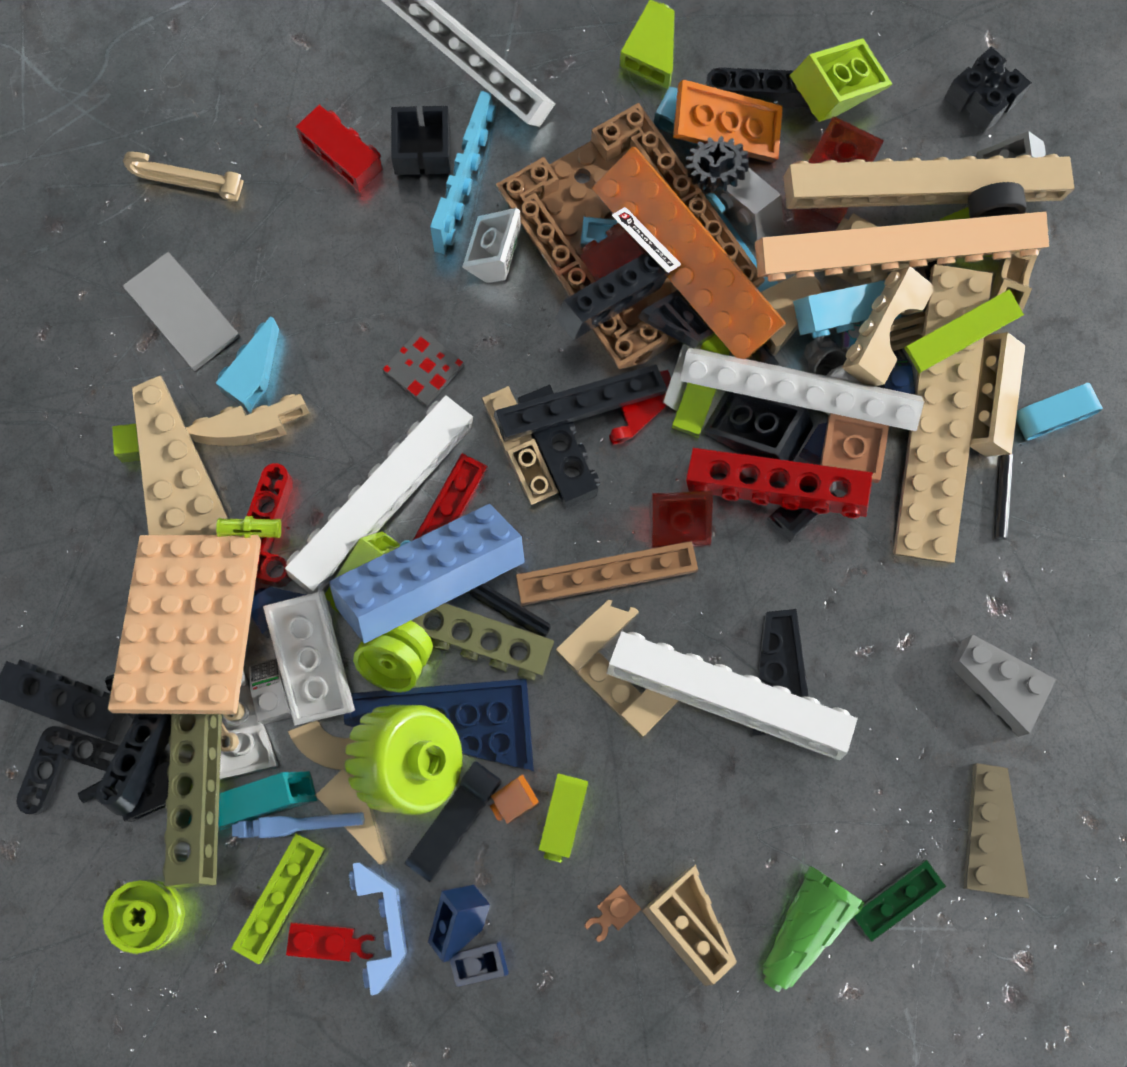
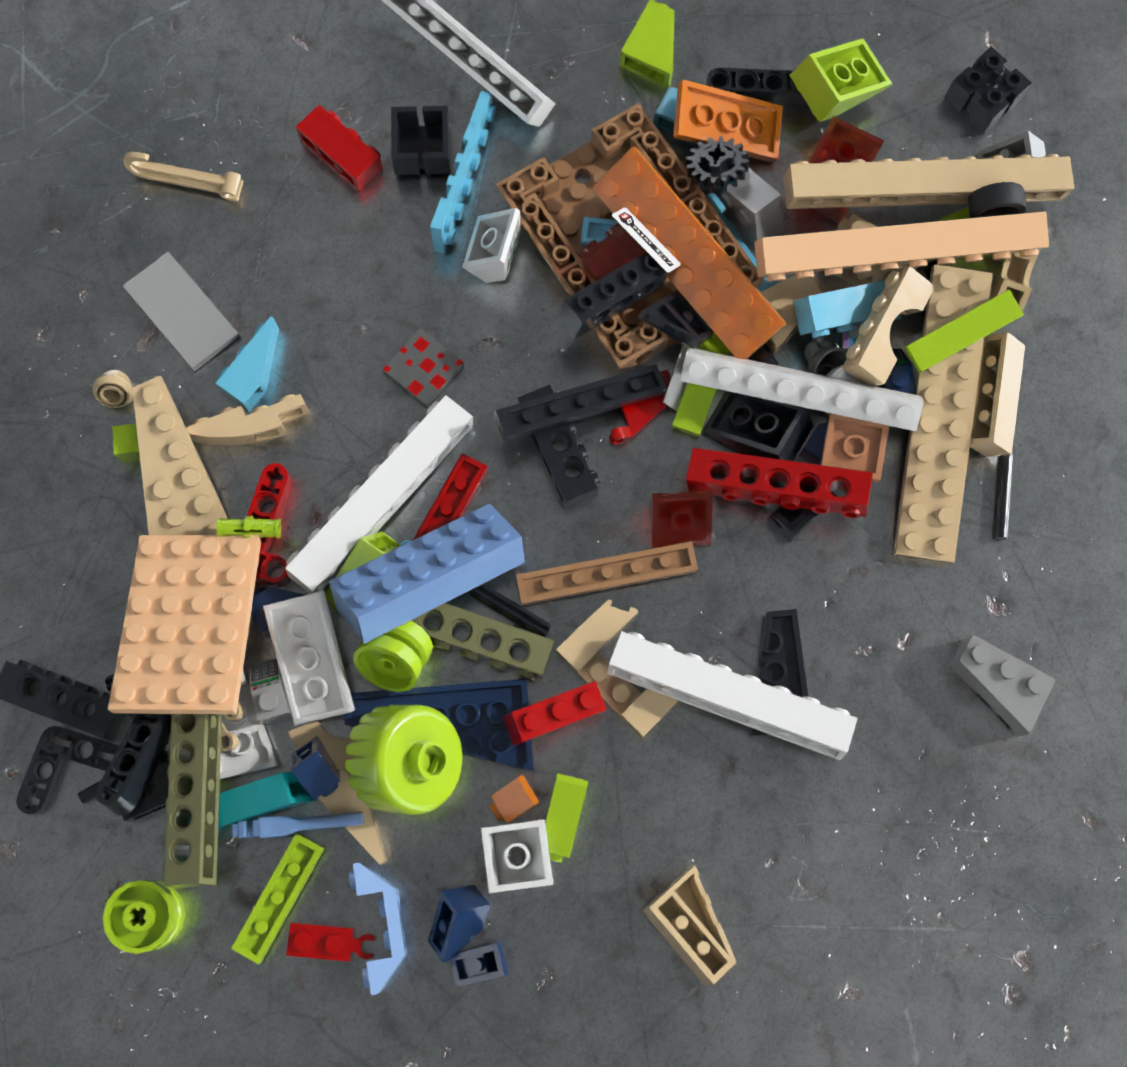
black beam [405,761,502,883] -> none
tan slope [481,386,558,505] -> none
nougat plate [584,885,641,942] -> none
bright green cone [762,866,865,992] -> none
dark green plate [852,860,946,942] -> none
tan tile [890,312,925,351] -> none
dark tan wing [963,763,1029,898] -> none
medium azure beam [1016,383,1103,441] -> none
none -> tan cone [92,370,133,408]
none -> dark blue slope [291,736,340,800]
none -> white slope [481,819,553,893]
none -> red brick [503,681,607,746]

